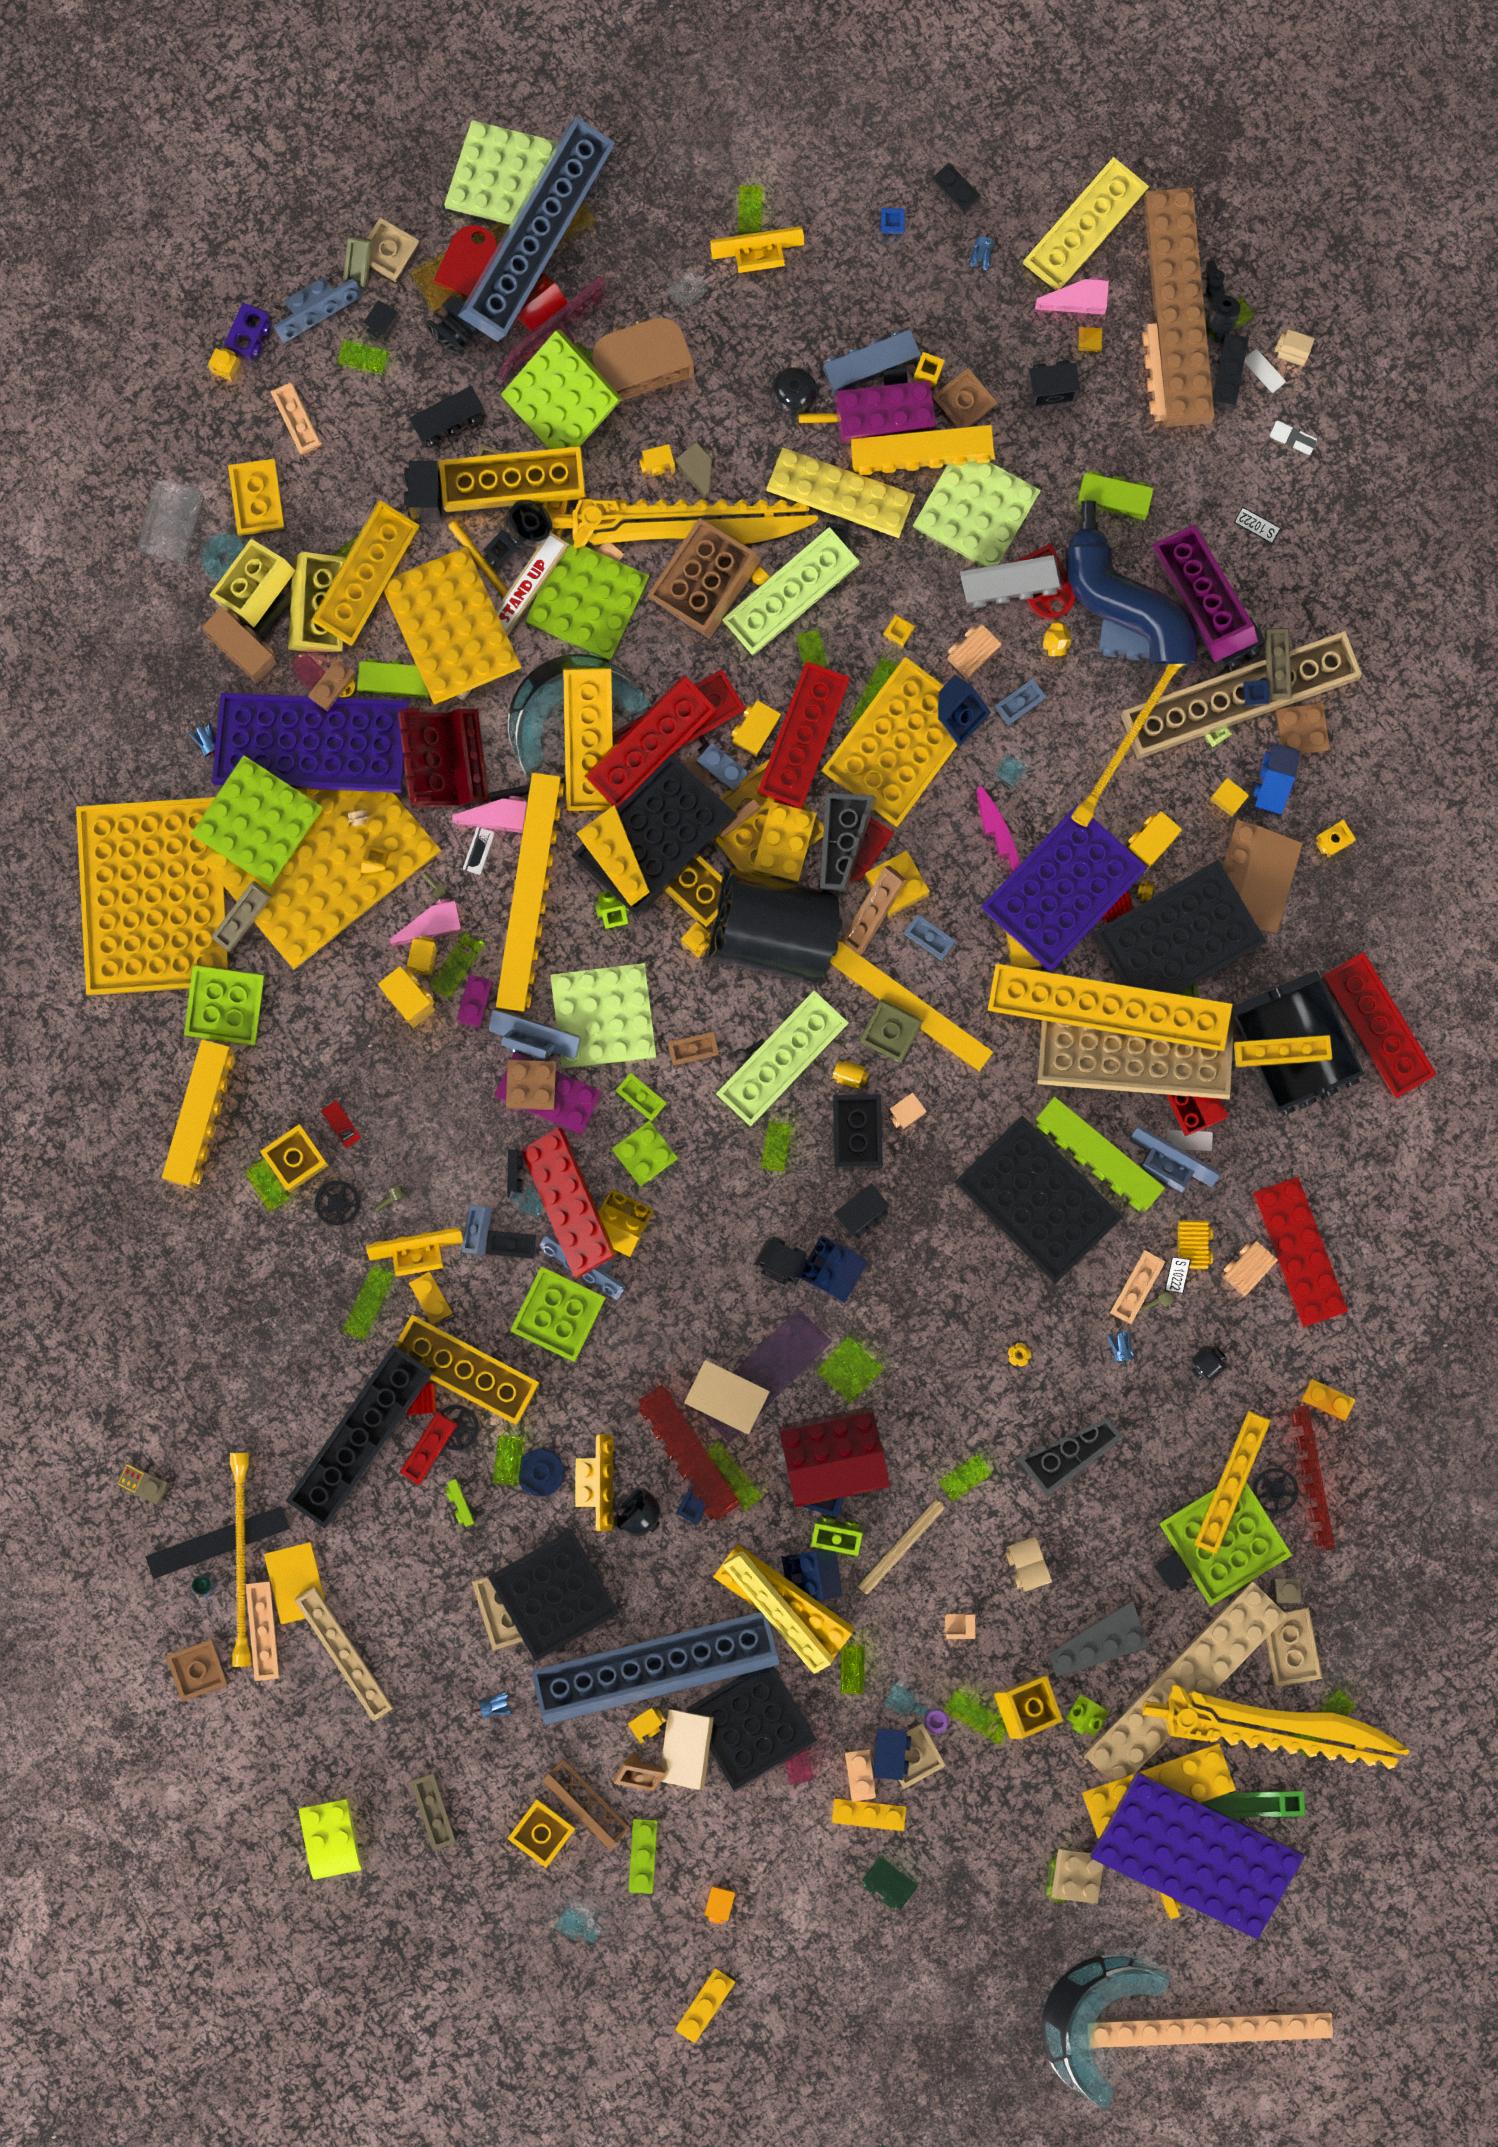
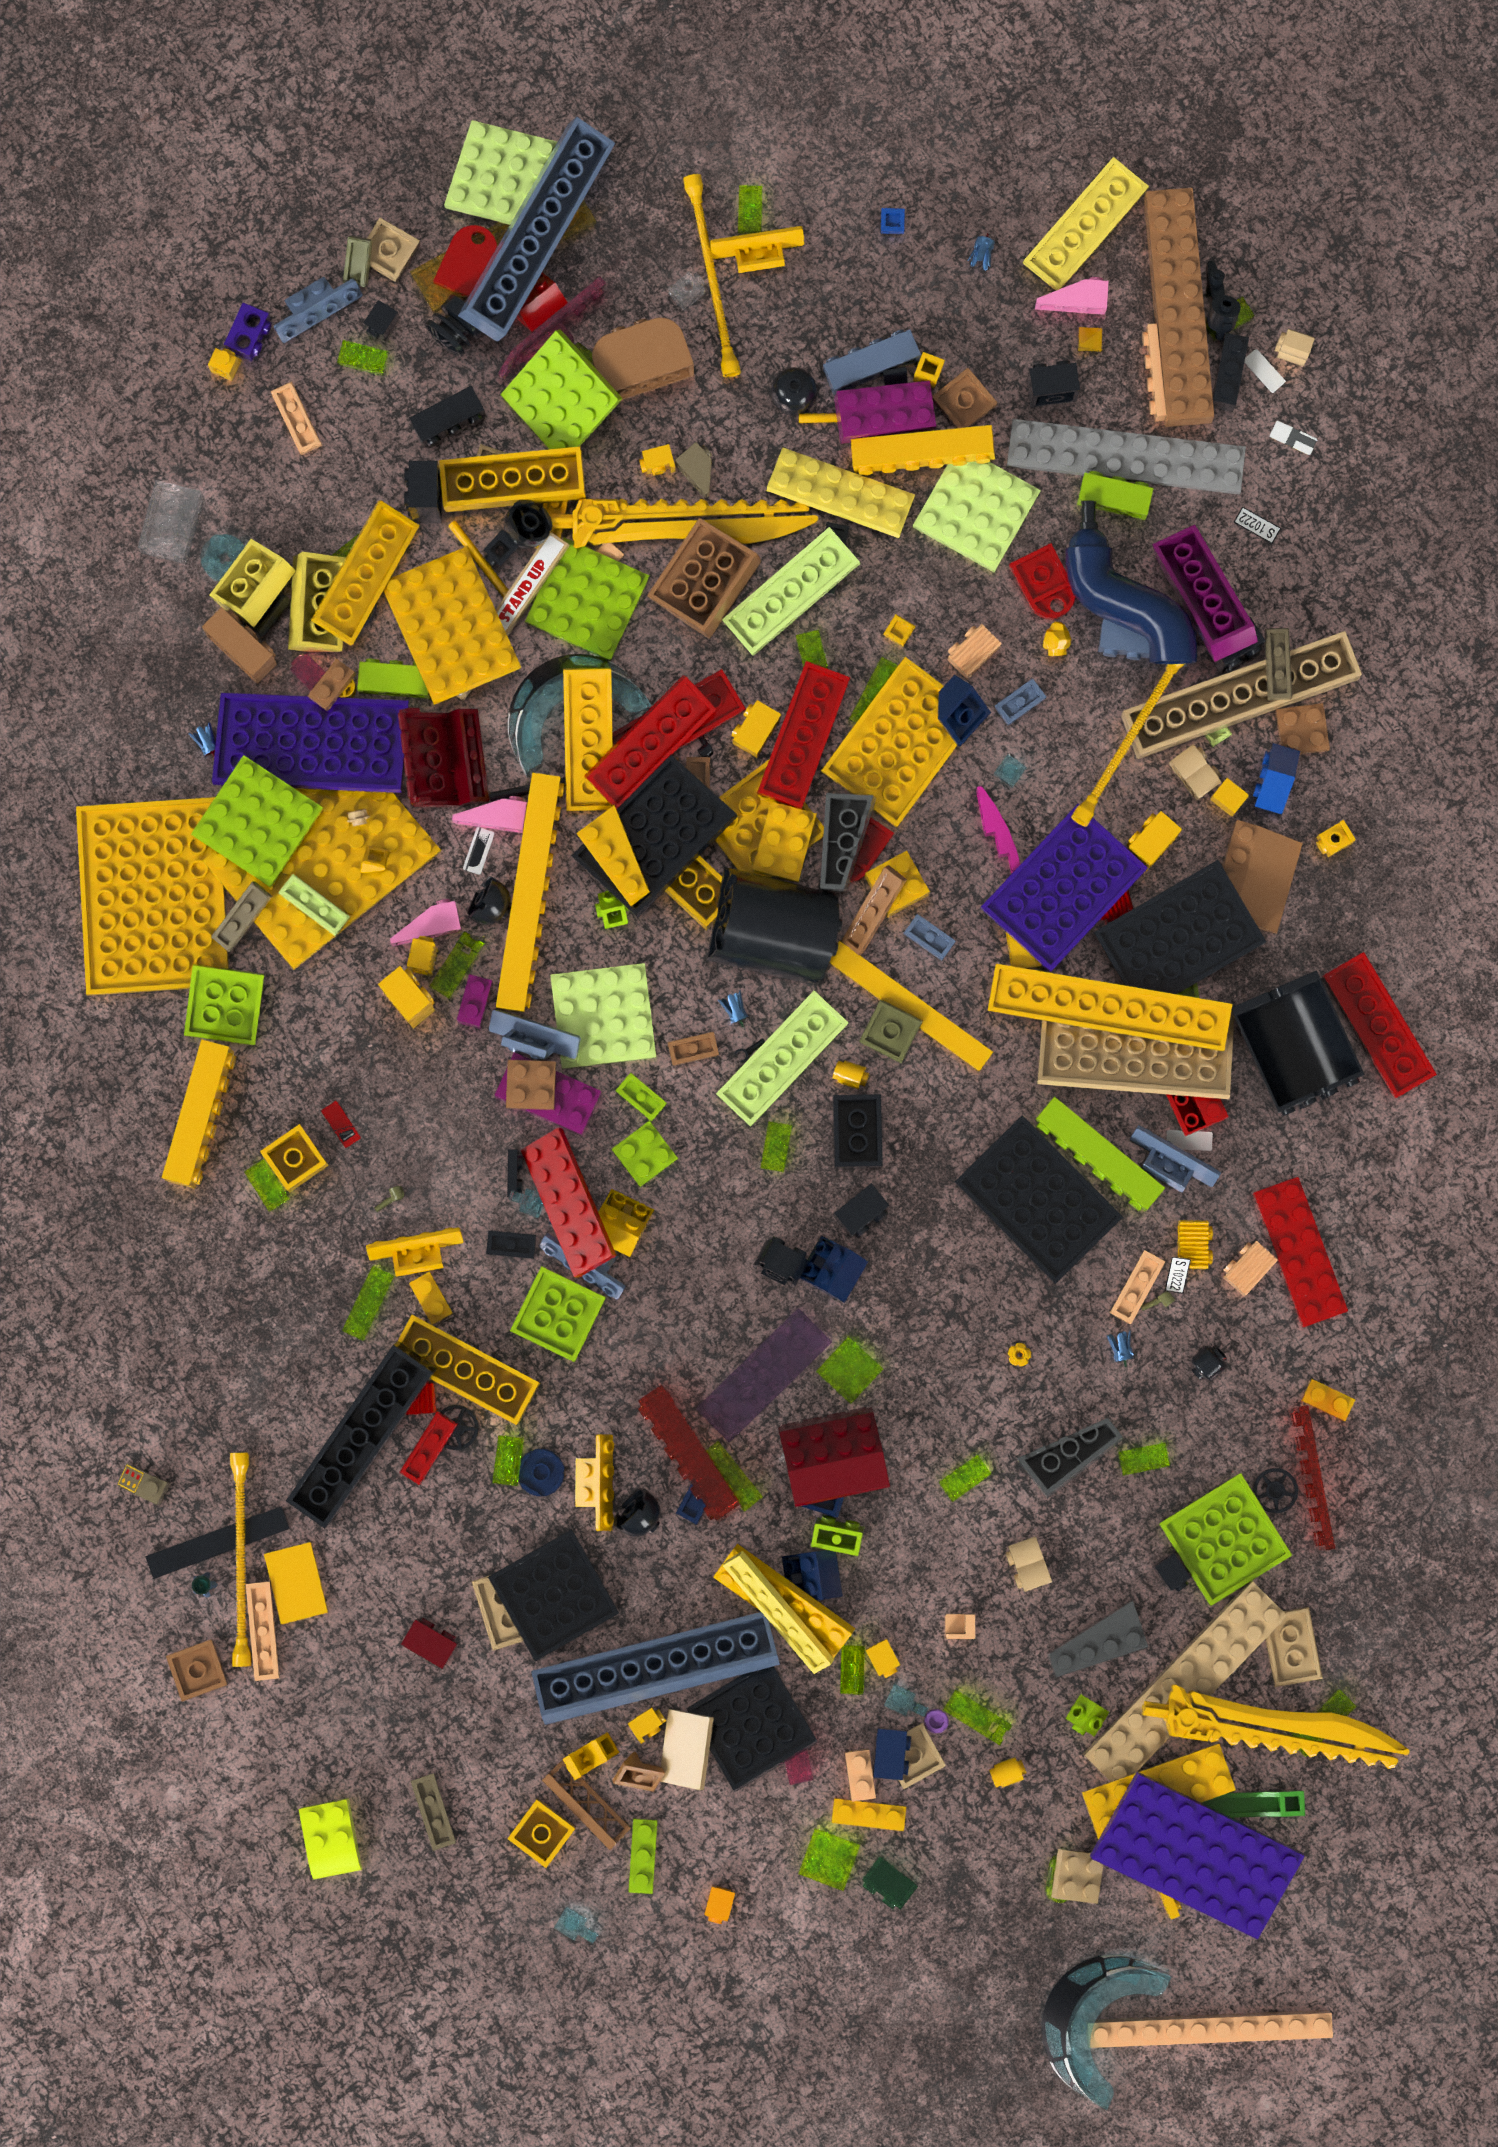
yellow plate [228,459,285,536] -> none
tan tile [294,1586,394,1722] -> none
black wheel [315,1181,360,1226] -> none
olive hand [422,872,448,900] -> none
lime plate [445,1479,475,1527] -> none
sand blue plate [461,1205,492,1256] -> none
flat silver piece [474,1690,511,1718] -> none
yellow plate [675,1967,736,2043] -> none
yellow brick [681,921,711,958] -> none
tan tile [684,1360,770,1435] -> none
sand blue plate [697,743,748,792] -> none
medium nougat plate [720,799,760,839] -> none
yellow hinge [752,565,771,586] -> none
tan axle [858,1499,945,1595] -> none
light nougat brick [888,1092,927,1130] -> none
black plate [932,163,981,214] -> none
light grey slope [960,555,1062,608] -> none
yellow brick [994,1675,1063,1739] -> none
yellow plate [1137,880,1155,903] -> none
yellow tile [1193,1411,1271,1554] -> none
yellow plate [1234,1035,1332,1067] -> none
dark blue plate [1243,680,1269,707] -> none
dark tan brick [1273,1578,1301,1603] -> none
none -> yellowish green tile [278,874,350,937]
none -> dark red brick [401,1618,458,1669]
none -> black cylinder [467,876,511,925]
none -> yellow brick [563,1732,620,1780]
none -> yellow hose [683,174,741,378]
none -> flat silver piece [718,990,749,1027]
none -> clear neon green plate [798,1828,860,1891]
none -> yellow brick [865,1639,900,1678]
none -> yellow brick [989,1757,1026,1788]
none -> light grey plate [1007,419,1246,495]
none -> clear neon green plate [1117,1443,1170,1476]
none -> tan brick [1169,745,1221,801]

